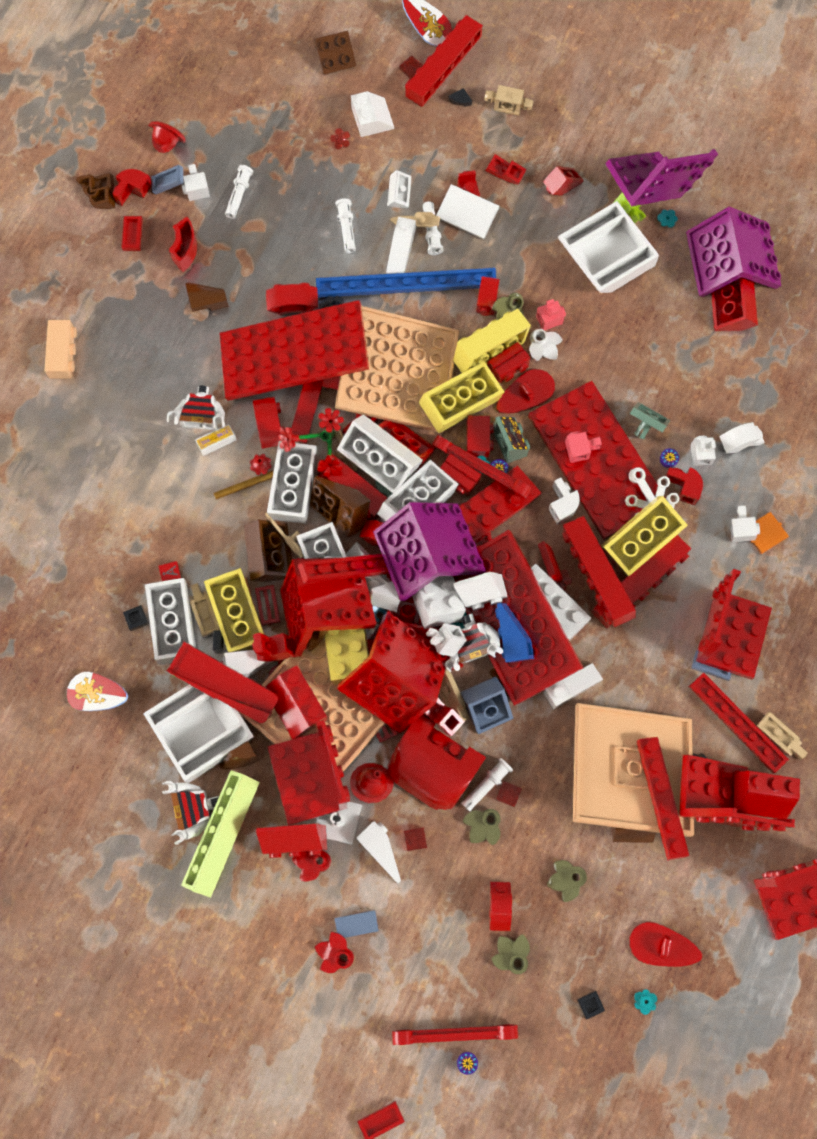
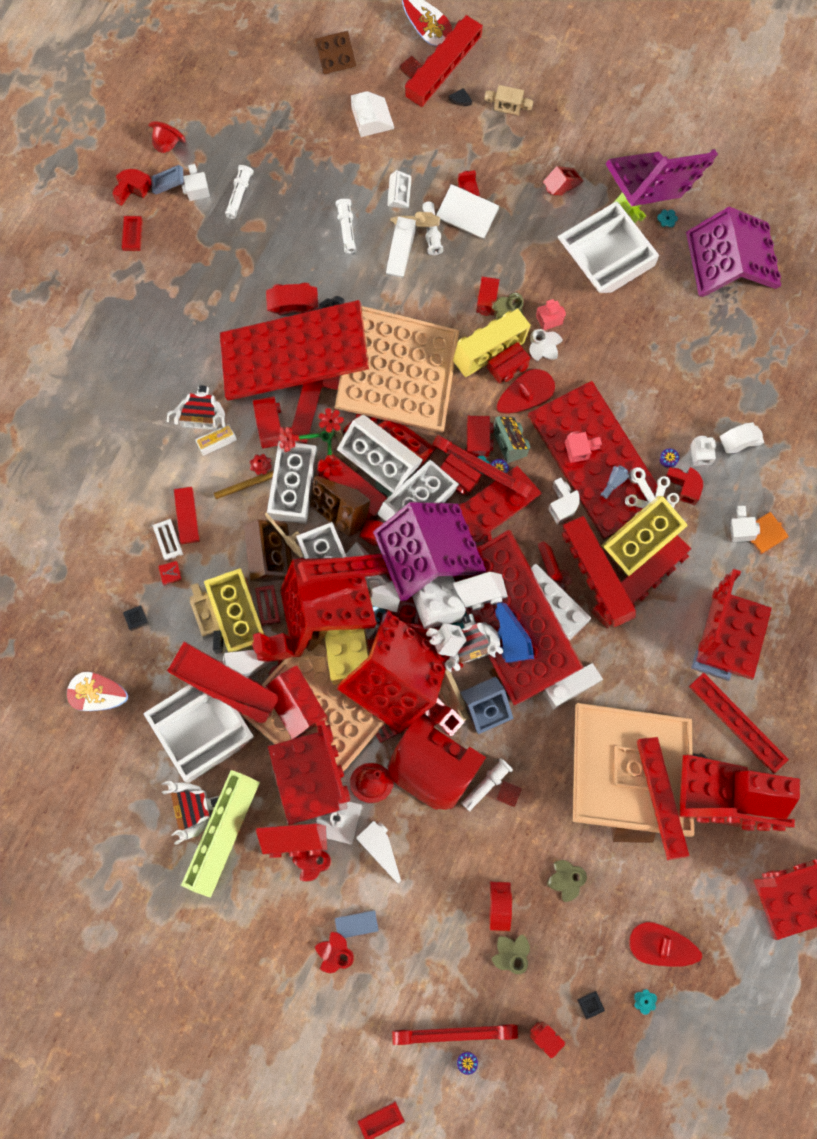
light nougat brick [45,320,77,379] -> none
reddish brown slope [76,173,116,209] -> none
white brick [145,578,196,665] -> none
red brick [169,217,197,272] -> none
reddish brown slope [185,282,229,312] -> none
reddish brown slope [218,742,260,769] -> none
blue plate [316,268,496,298] -> none
clear red plant [330,128,350,149] -> none
clear red tile [404,827,427,851] -> none
light yellow brick [419,362,504,433] -> none
olive plate [463,809,501,845] -> none
red slope [485,154,527,185] -> none
sand green tile [630,402,670,439] -> none
red slope [711,277,758,331] -> none
tan hinge [756,712,808,760] -> none
none -> white tile [152,519,183,561]
none -> red tile [173,486,200,545]
none -> red brick [530,1022,565,1058]
none -> sand blue cone [601,465,629,499]

